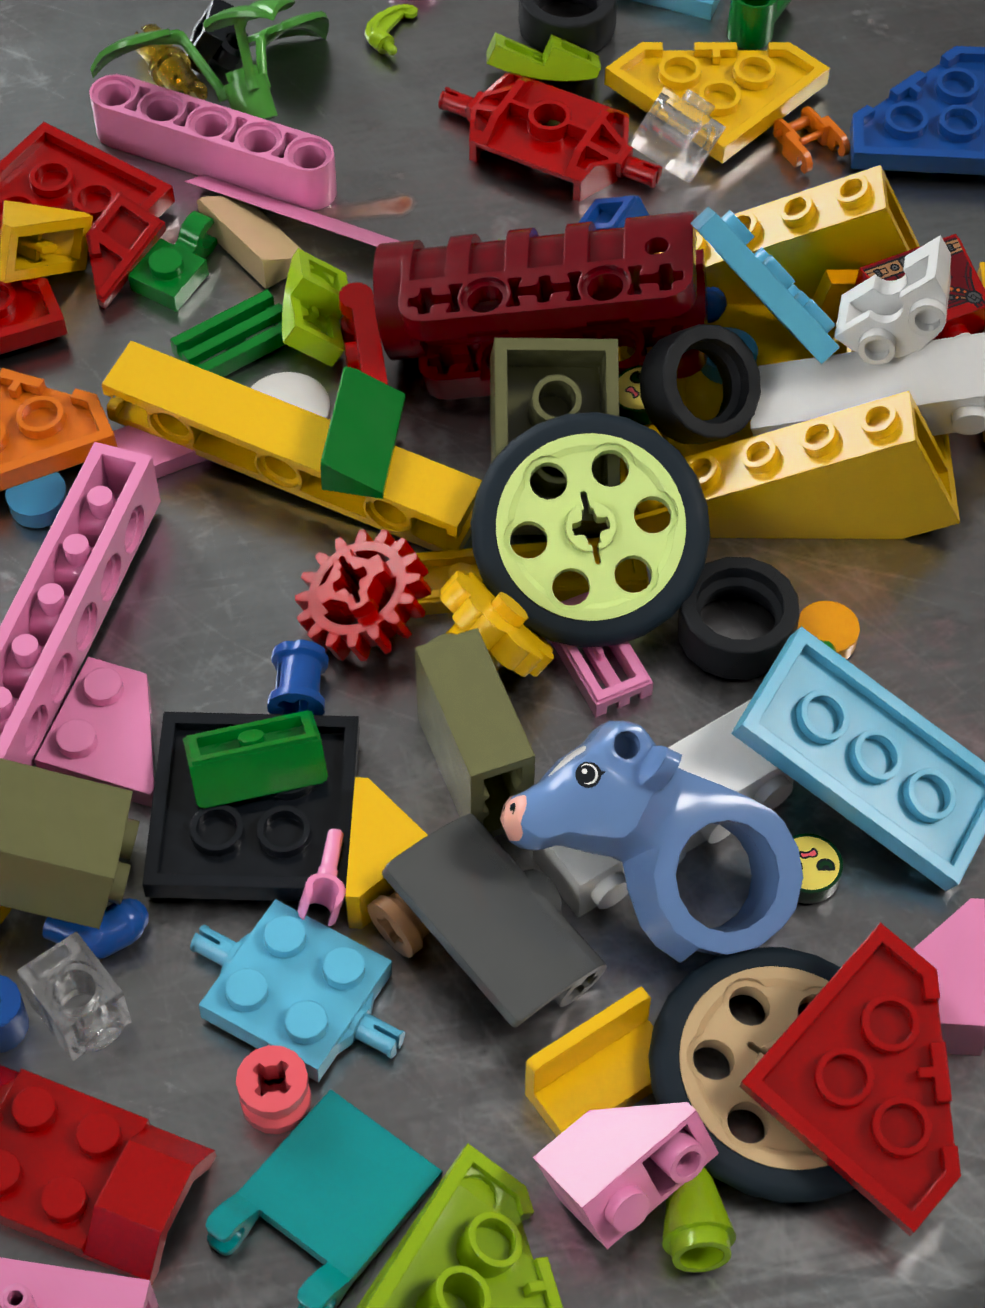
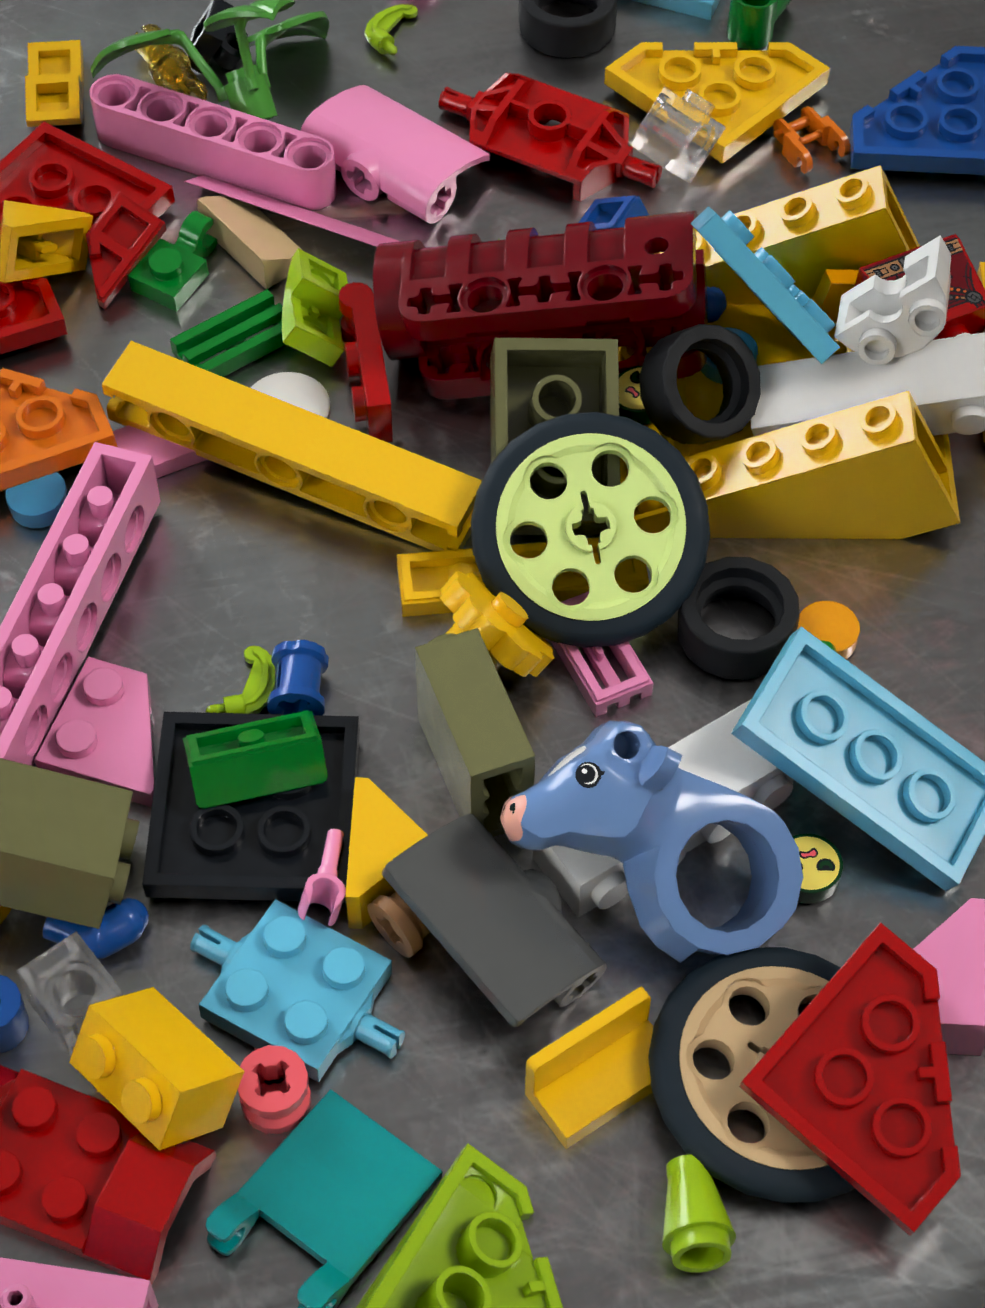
red gear [295,529,432,662] -> none
green slope [320,366,405,499] -> none
lime slope [486,32,601,81] -> none
bright pink slope [533,1102,719,1249] -> none
none -> yellow slope [25,40,84,127]
none -> yellow brick [69,987,245,1151]
none -> lime piece [205,646,275,714]
none -> bright pink panel [300,85,490,224]

